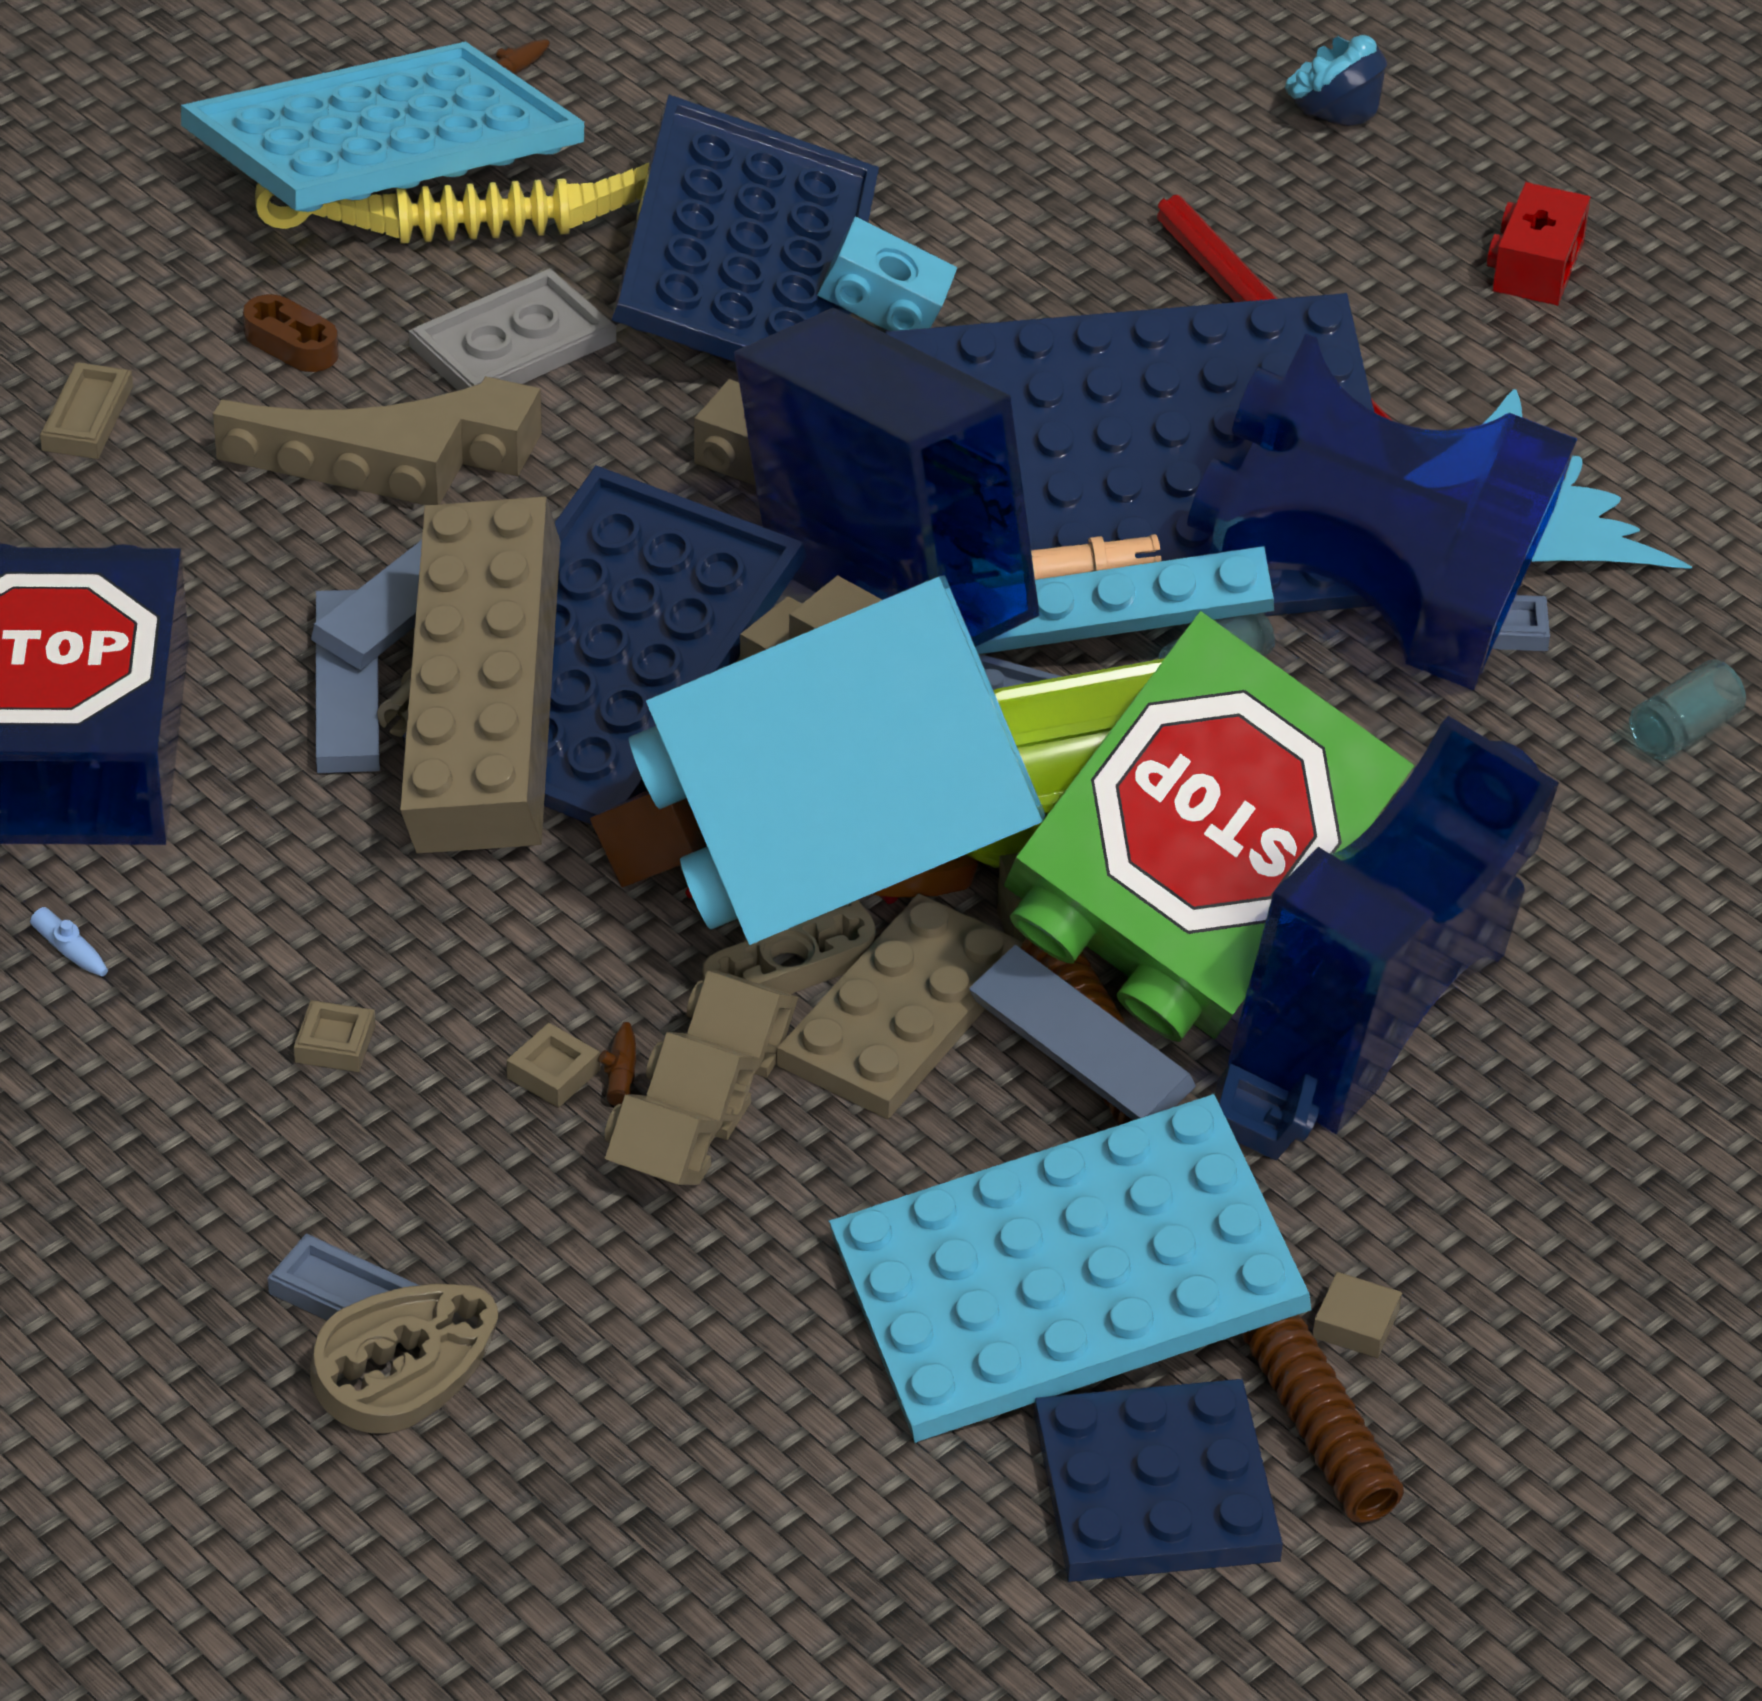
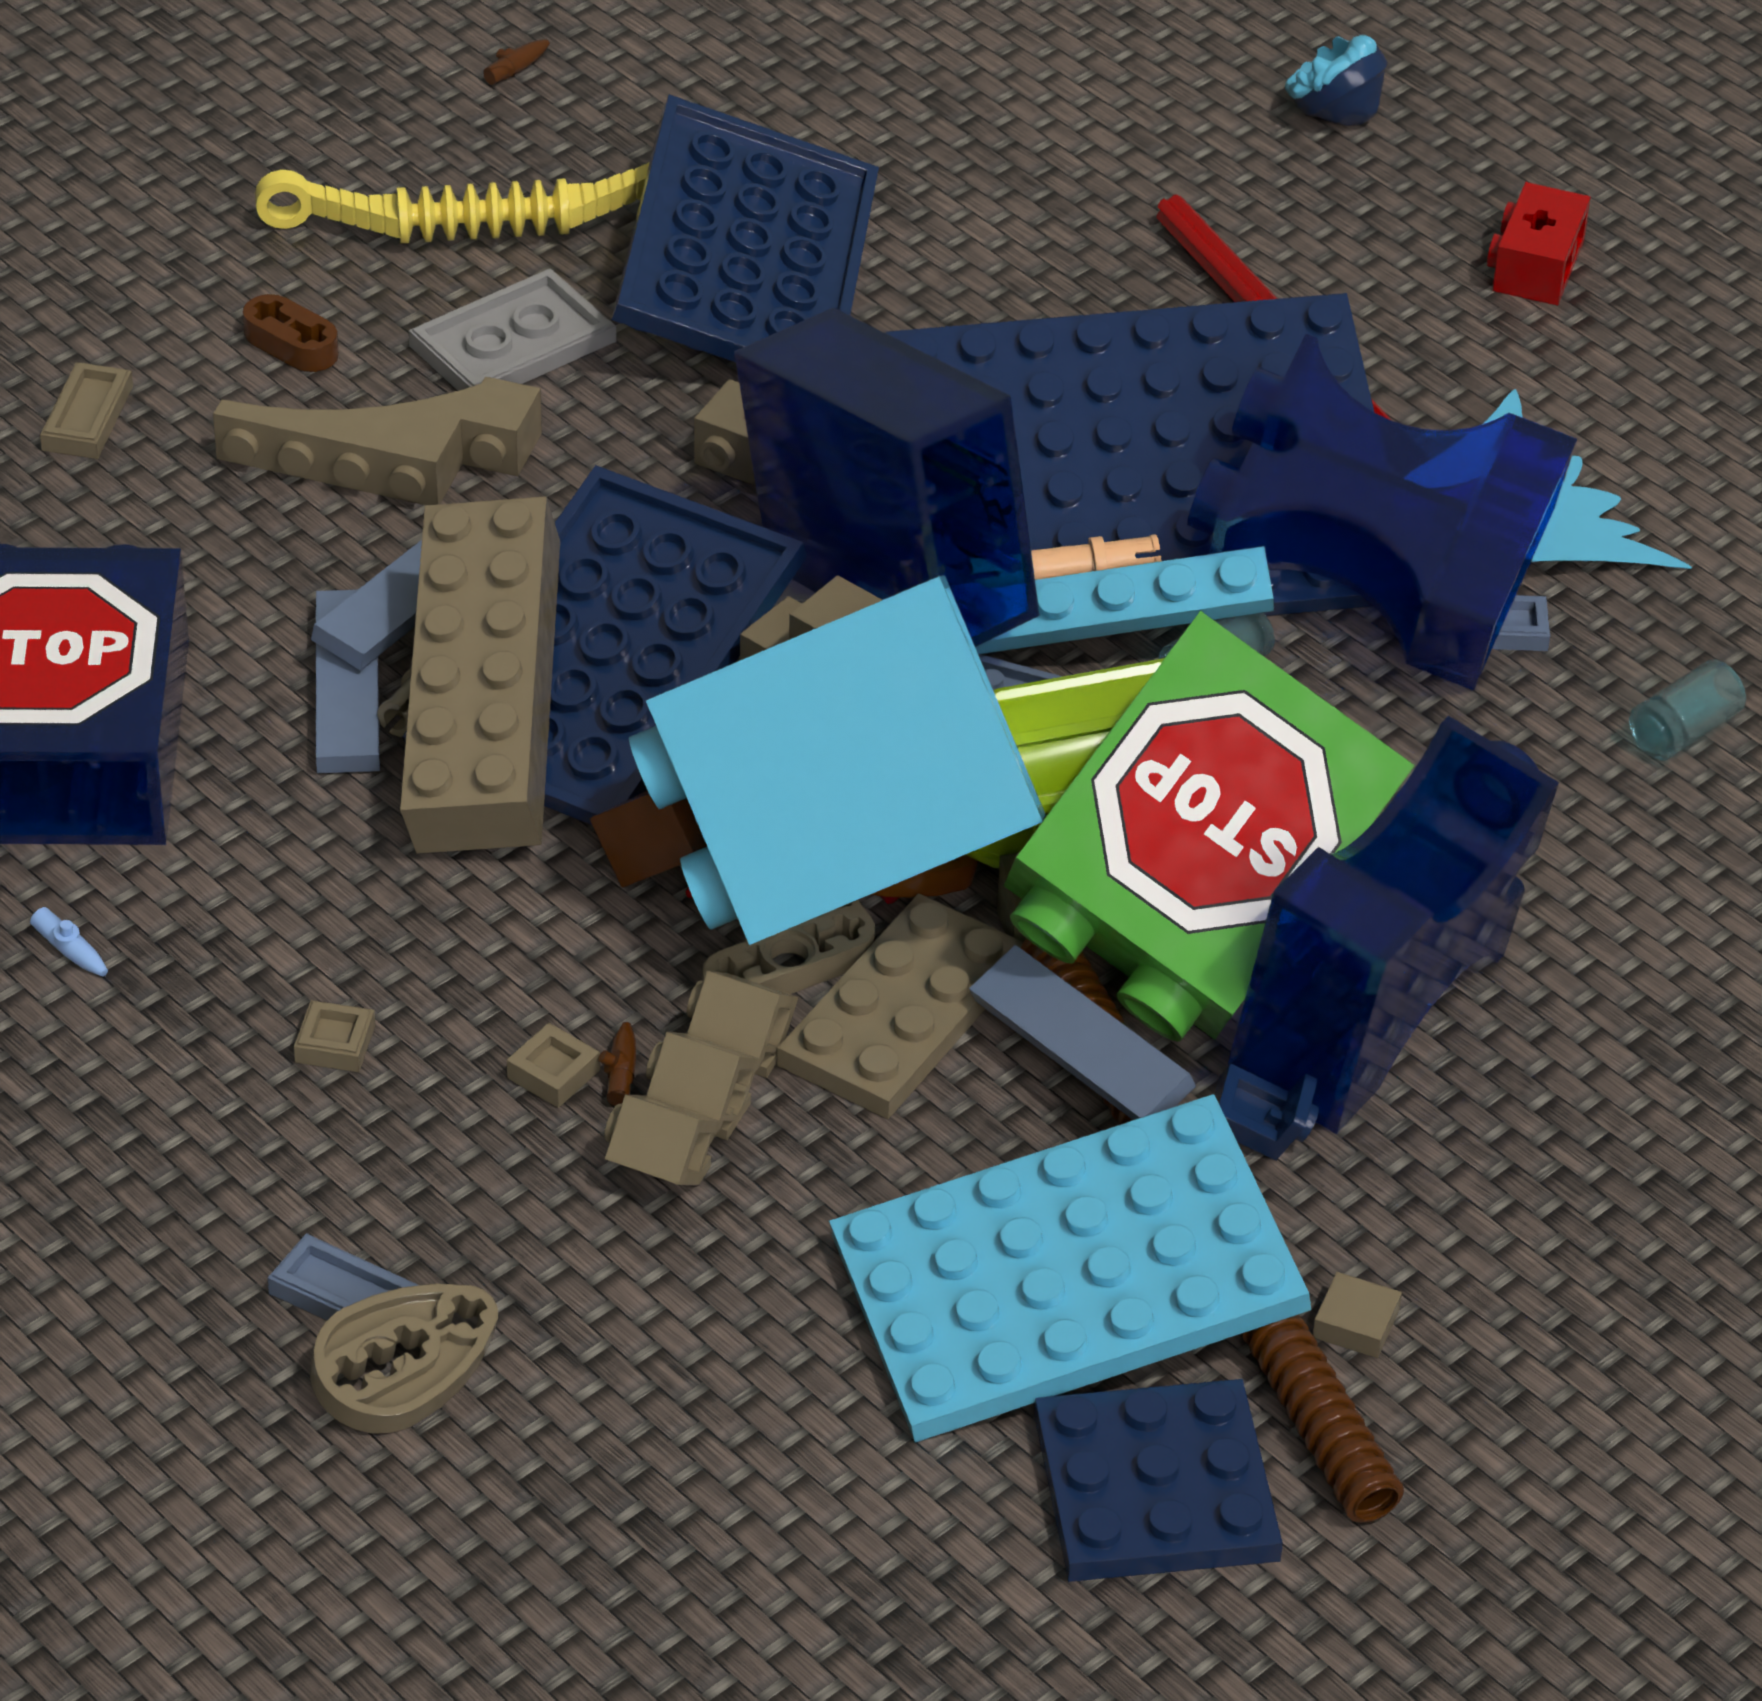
medium azure plate [181,41,585,212] -> none
medium azure brick [818,216,958,331] -> none

